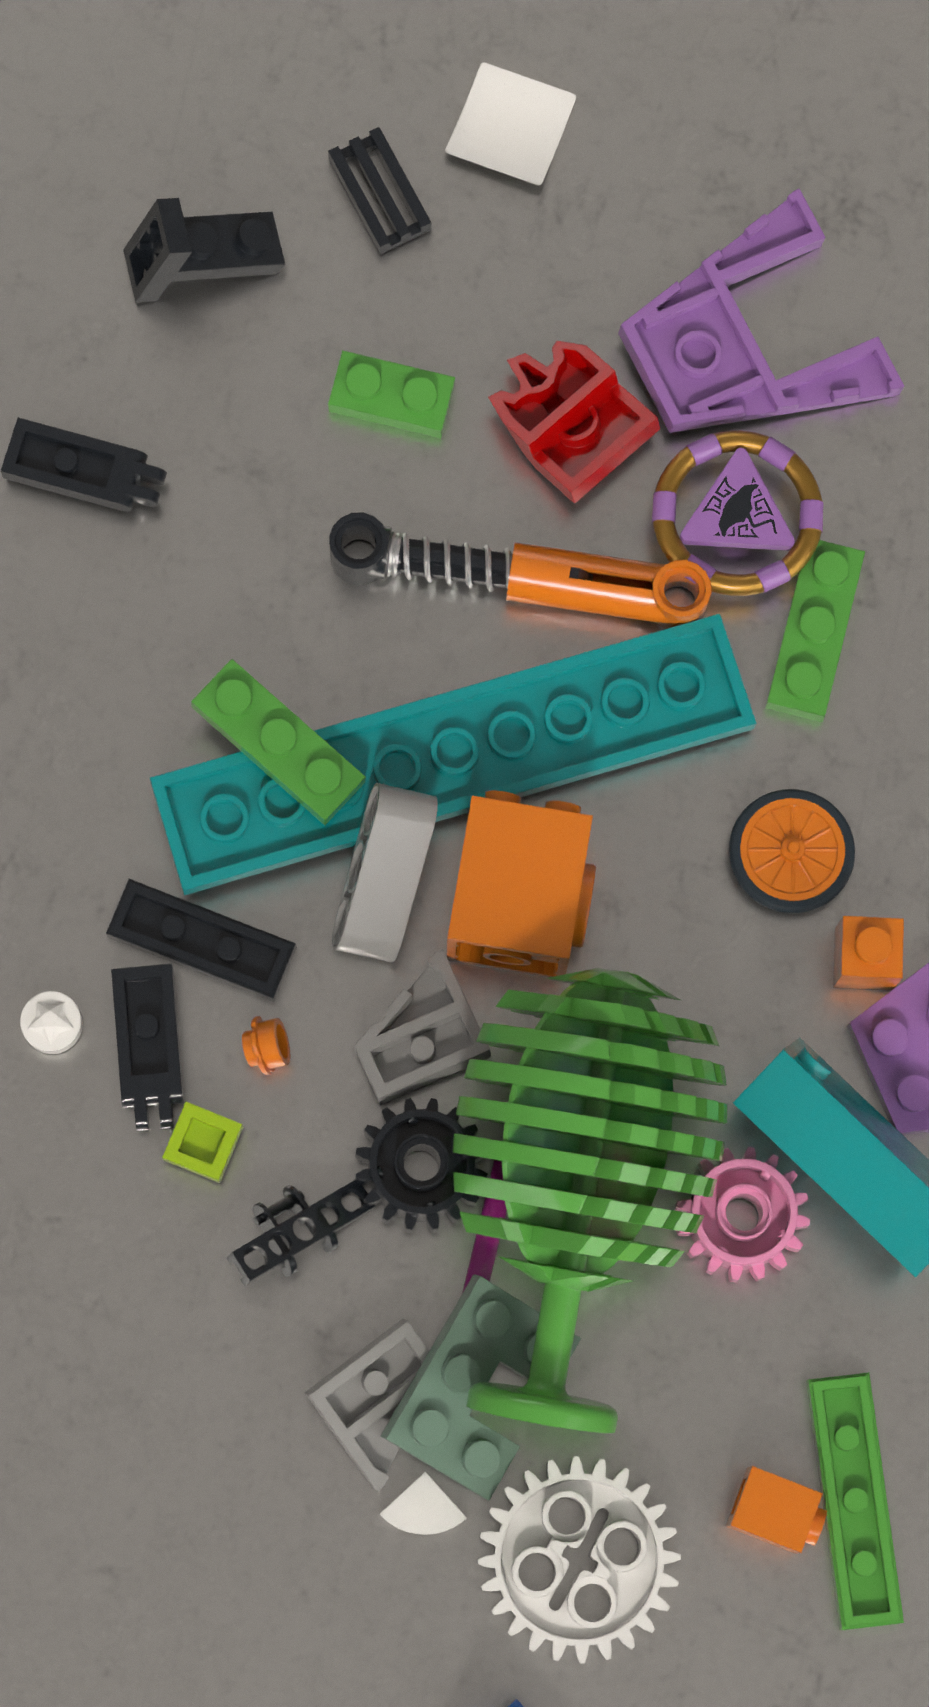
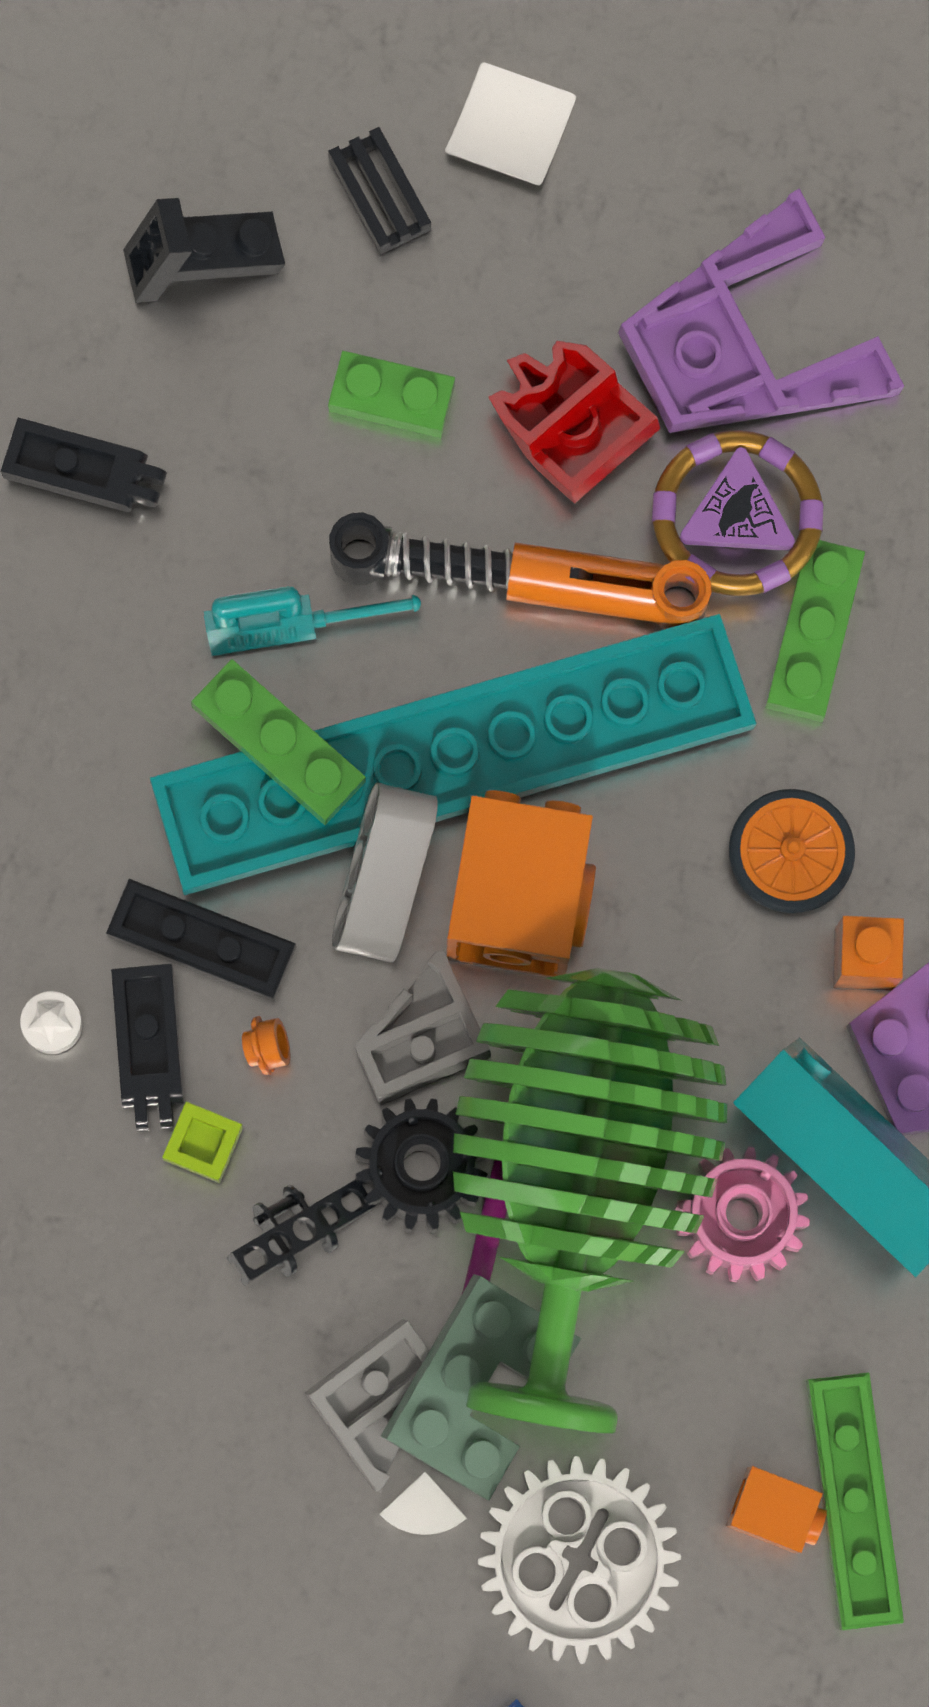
none -> teal piece [203,586,421,656]

